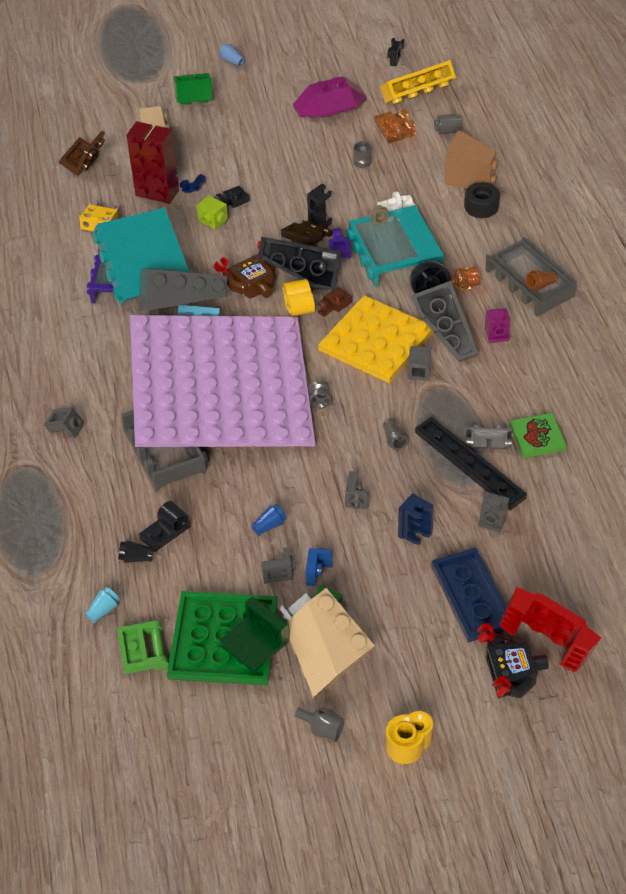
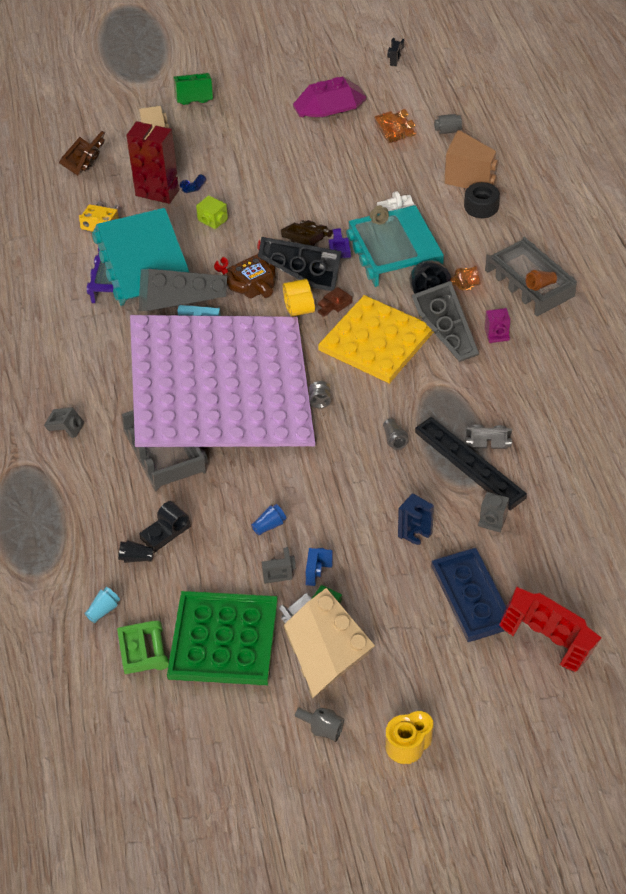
black plate [214,186,249,208] -> none
medium blue cone [219,44,245,67] -> none
dark green bracket [220,597,289,671] -> none
black hinge [307,184,332,227] -> none
flat silver bracket [345,471,369,509] -> none
flat silver wheel [353,141,372,168] -> none
yellow brick [380,60,456,104] -> none
flat silver brick [408,346,432,381] -> none
torso [477,623,549,698] -> none
bright green tile [509,413,567,458] -> none

